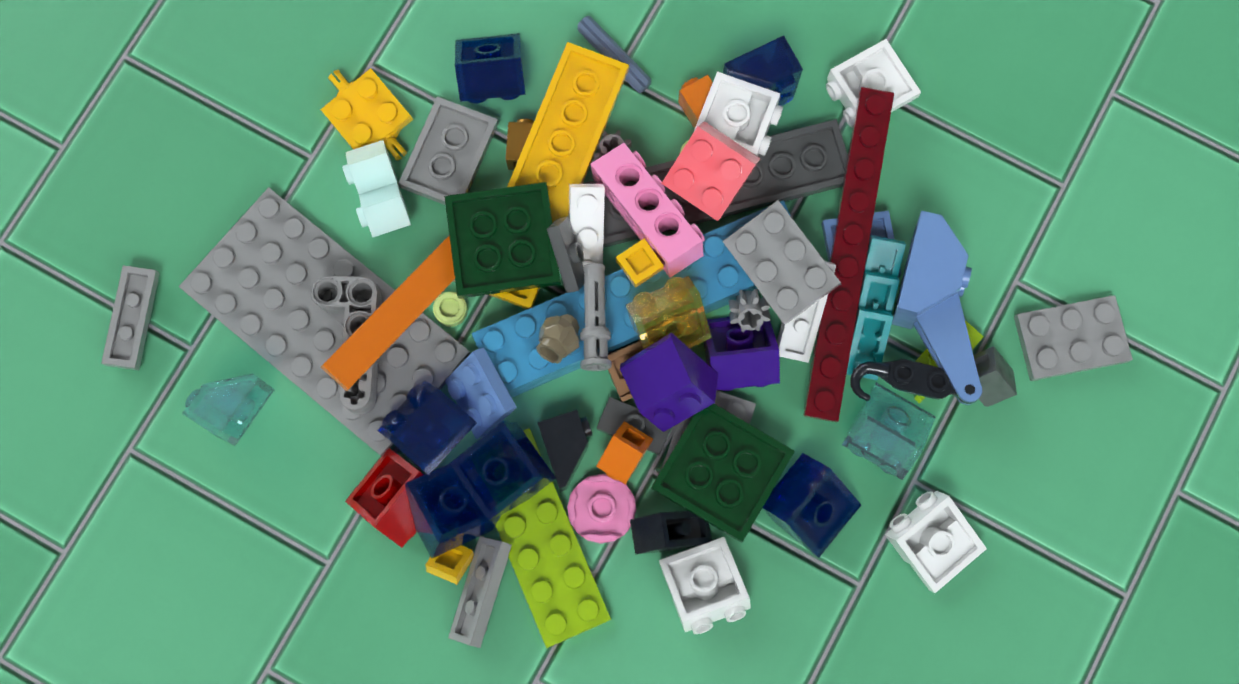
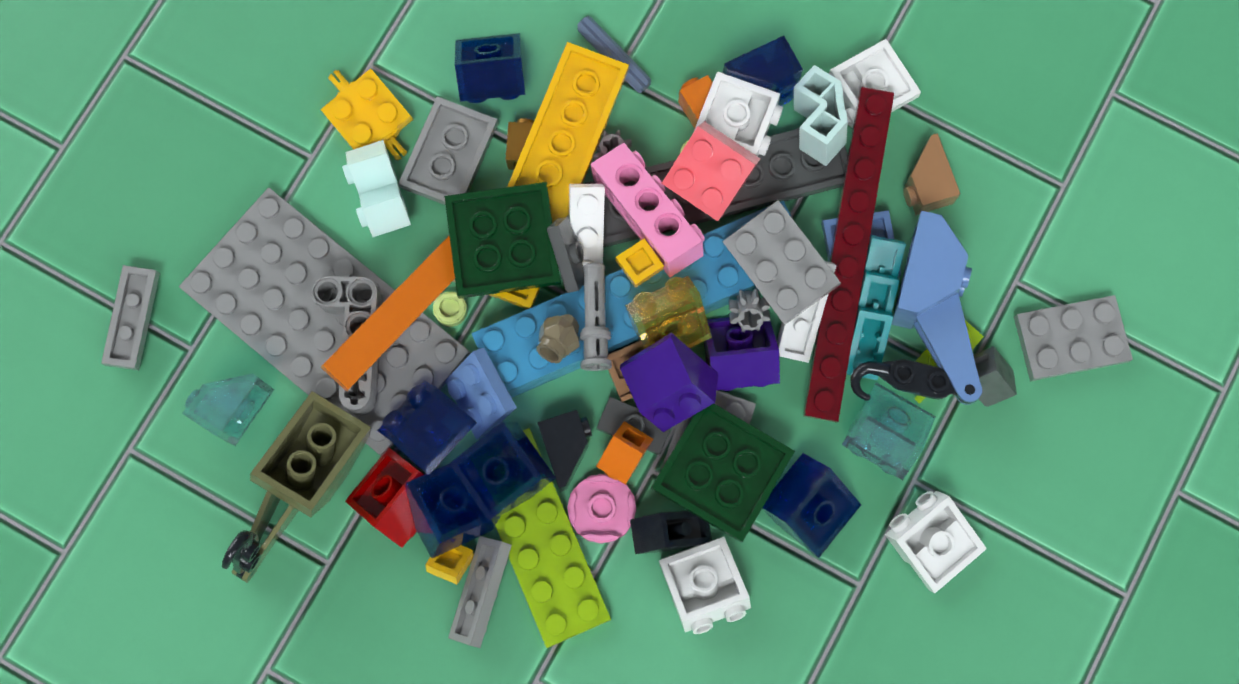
none -> olive slope [222,391,371,583]
none -> light aqua brick [794,65,848,166]
none -> medium nougat slope [903,133,960,215]

